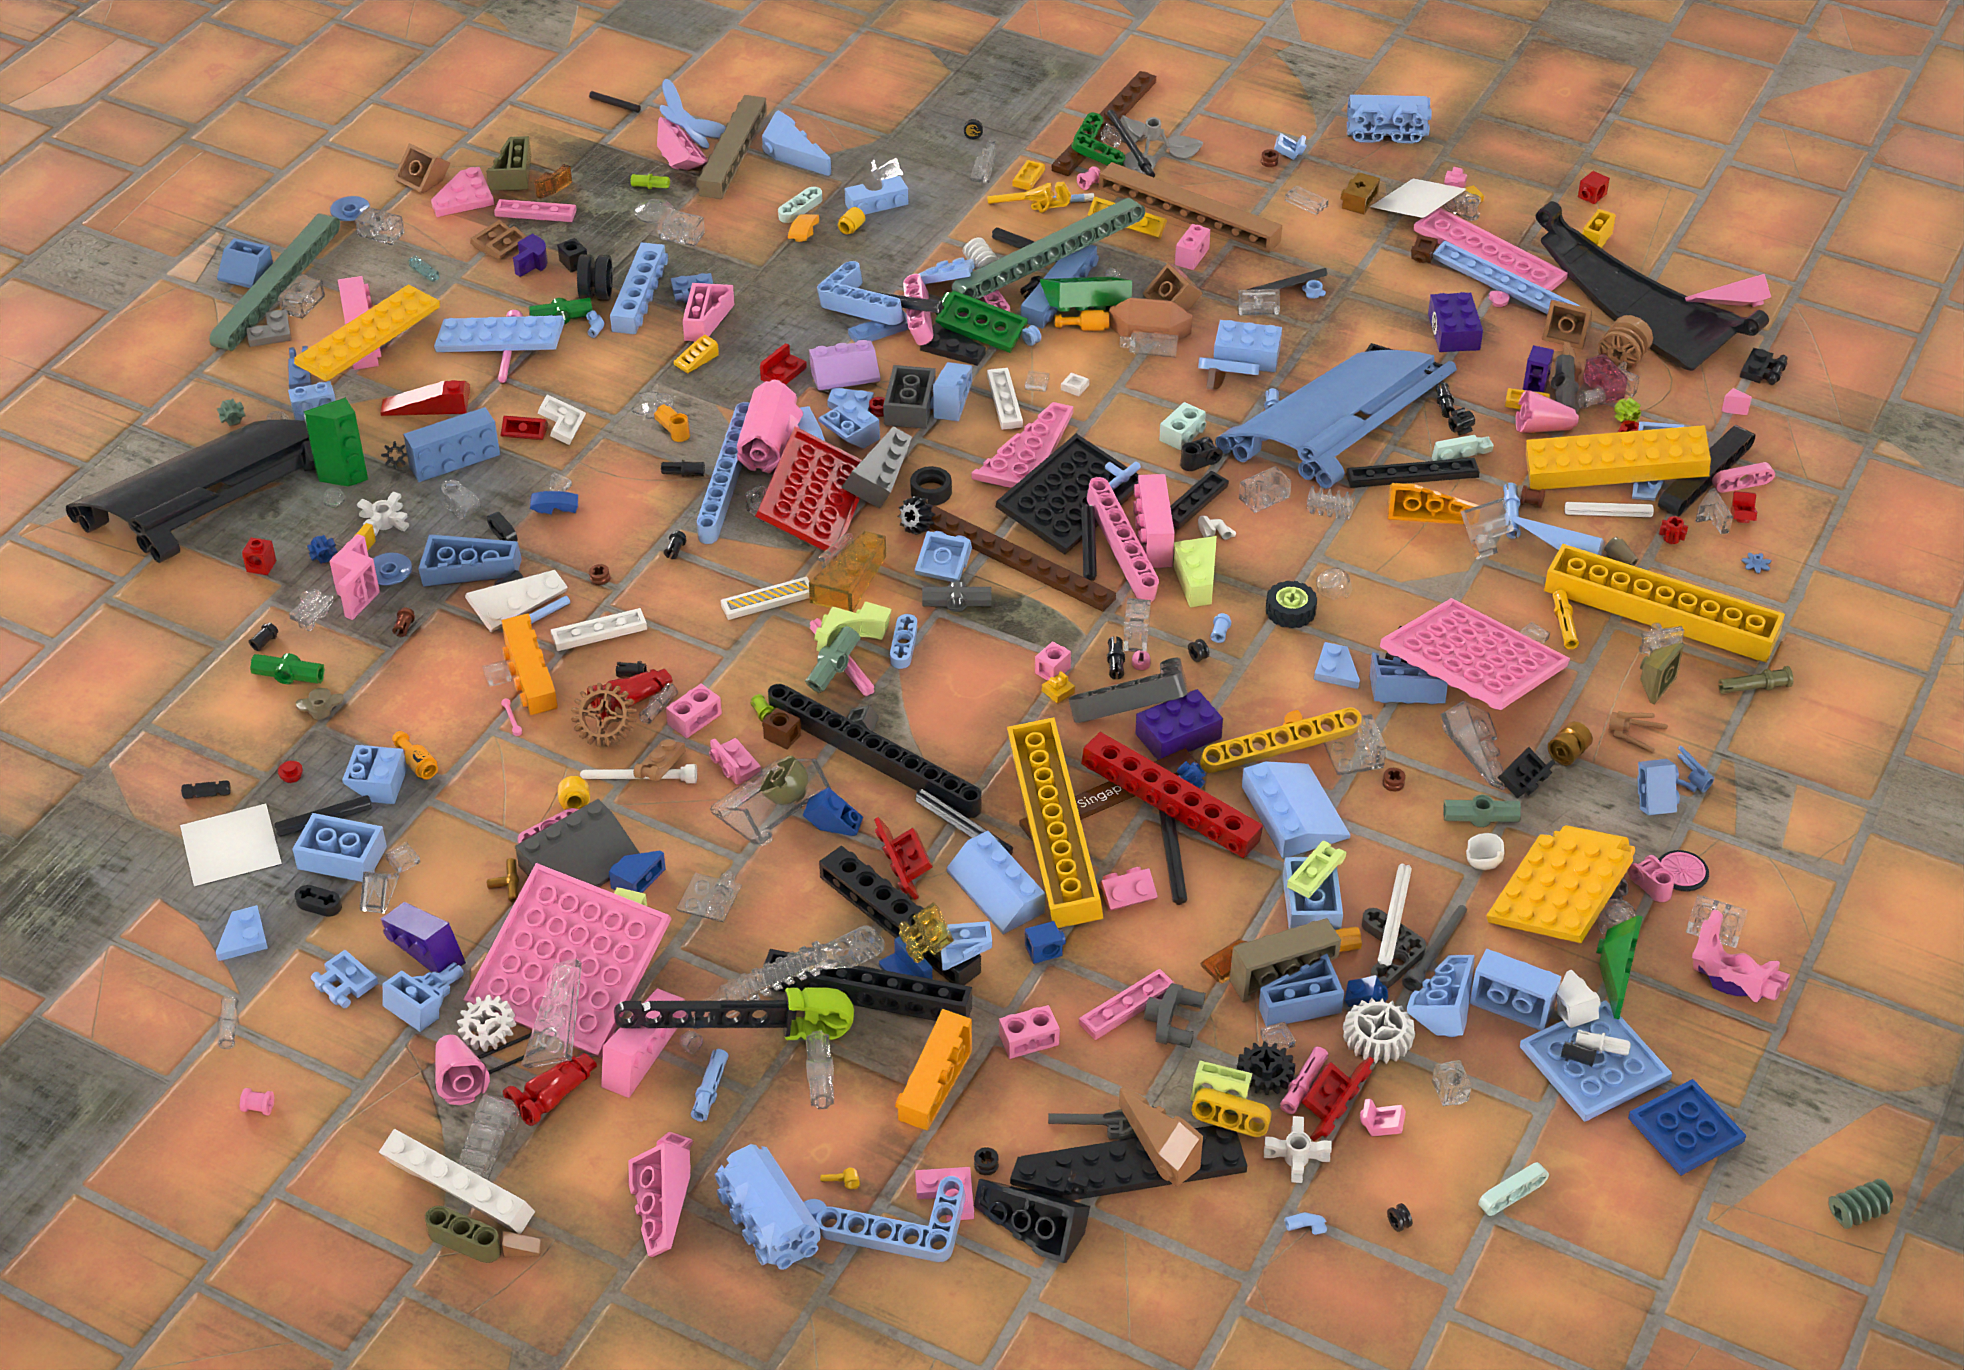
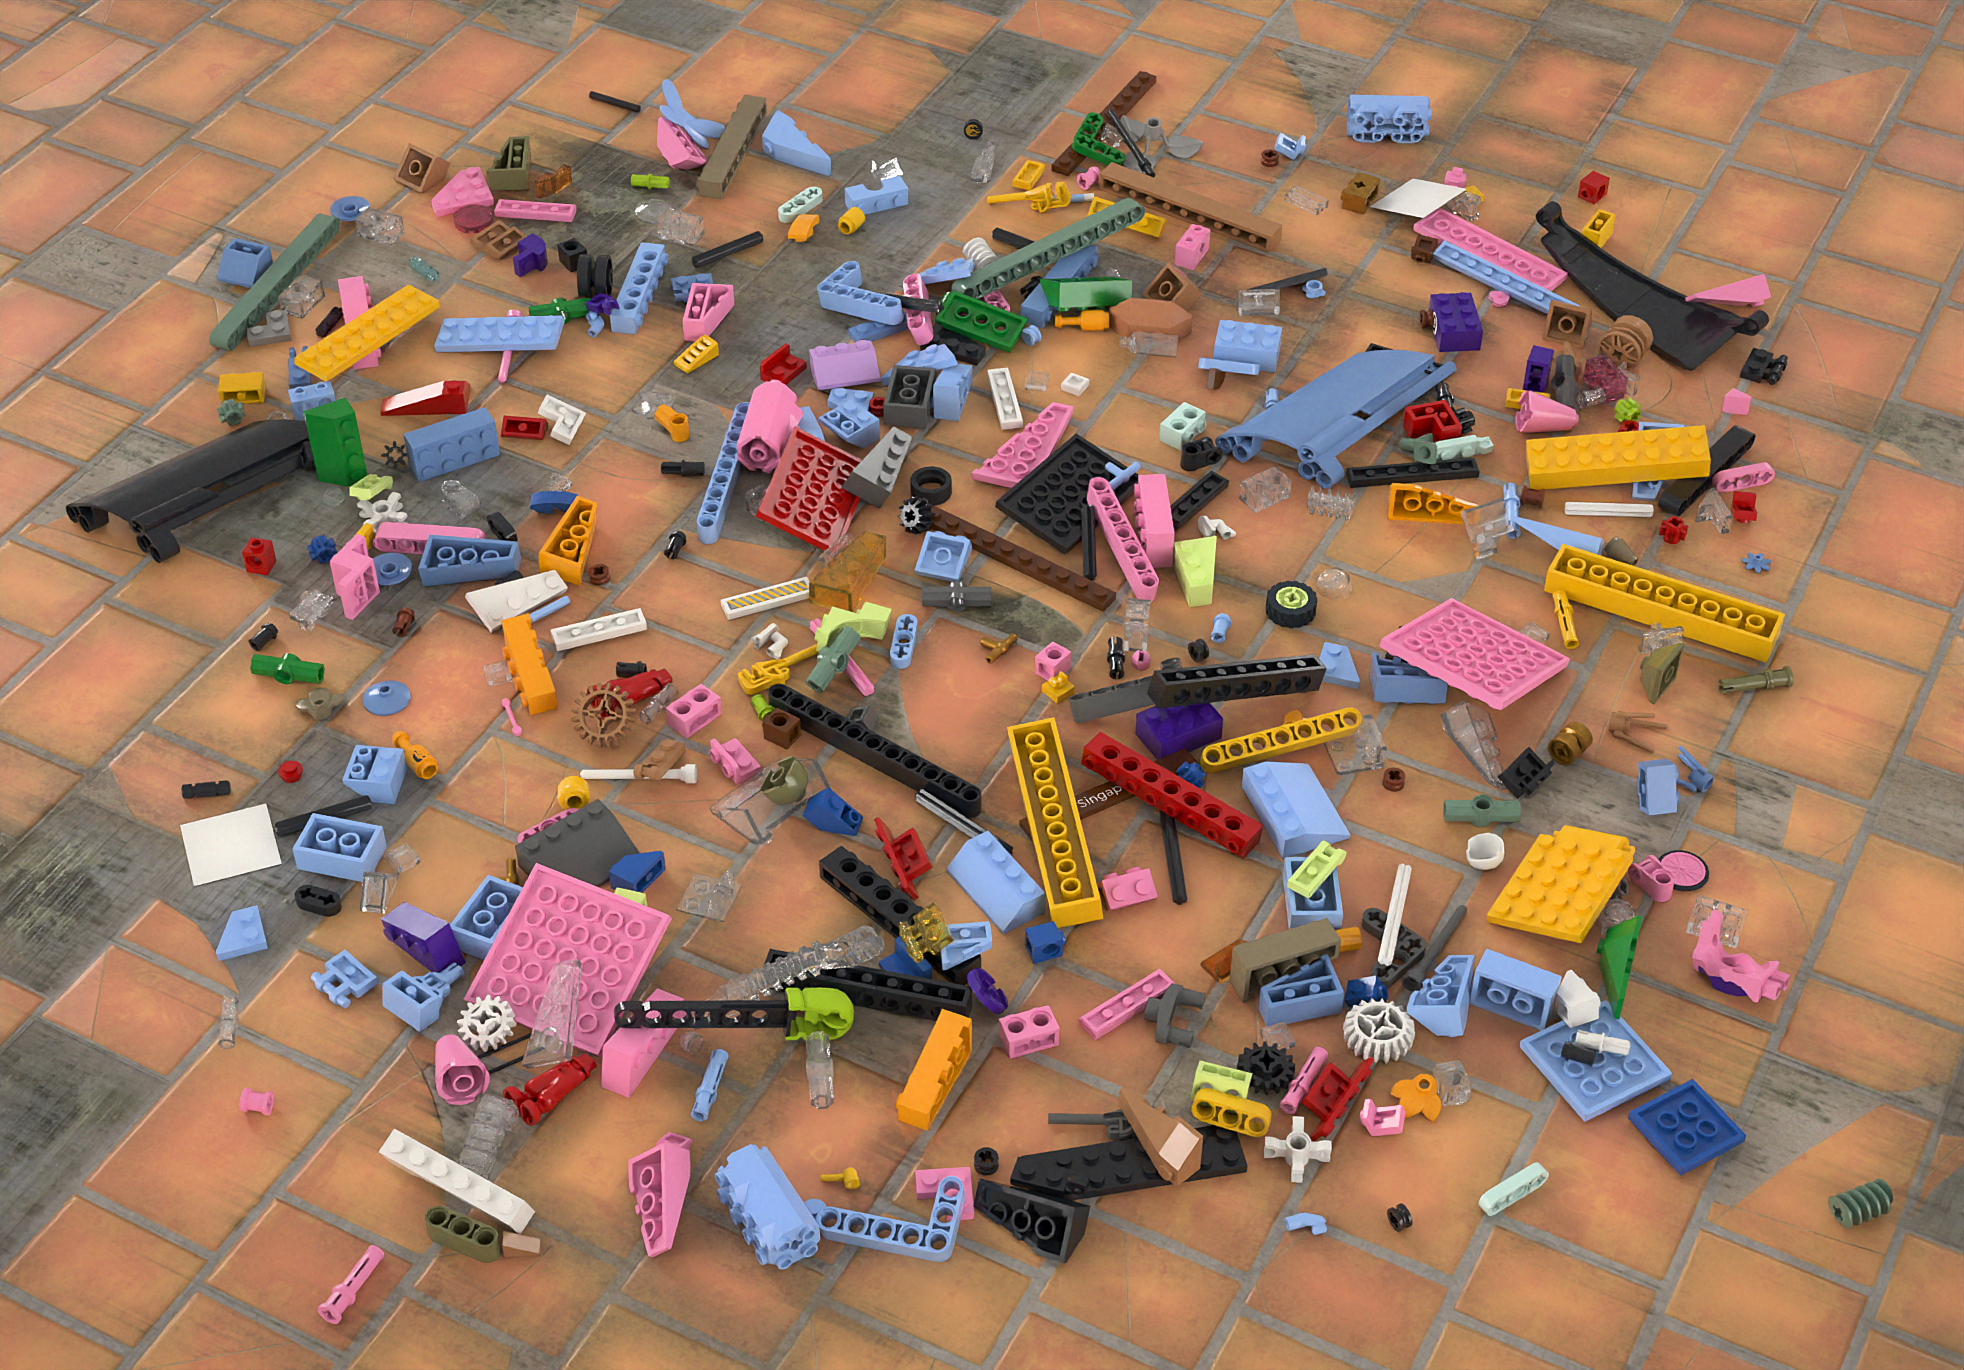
none -> yellow brick [218,372,266,404]
none -> black axle [315,306,343,337]
none -> bright pink pin [318,1245,384,1324]
none -> yellowish green plate [350,474,393,500]
none -> medium blue dish [363,681,411,716]
none -> bright pink beam [373,522,486,555]
none -> light blue brick [450,875,523,960]
none -> clear pink tile [453,204,493,233]
none -> light orange wedge [539,496,598,586]
none -> dark purple plate [585,293,620,315]
none -> black axle [692,231,763,268]
none -> yellow piece [738,644,819,695]
none -> white piece [751,623,788,660]
none -> light blue wing [881,344,958,386]
none -> dark purple tile [967,967,1008,1014]
none -> pearl gold piece [980,633,1018,664]
none -> black brick [1147,654,1327,708]
none -> light orange plate [1390,1074,1442,1122]
none -> sand green bracket [1400,433,1436,464]
none -> red brick [1403,400,1462,443]
none -> copper bush [1420,309,1434,328]

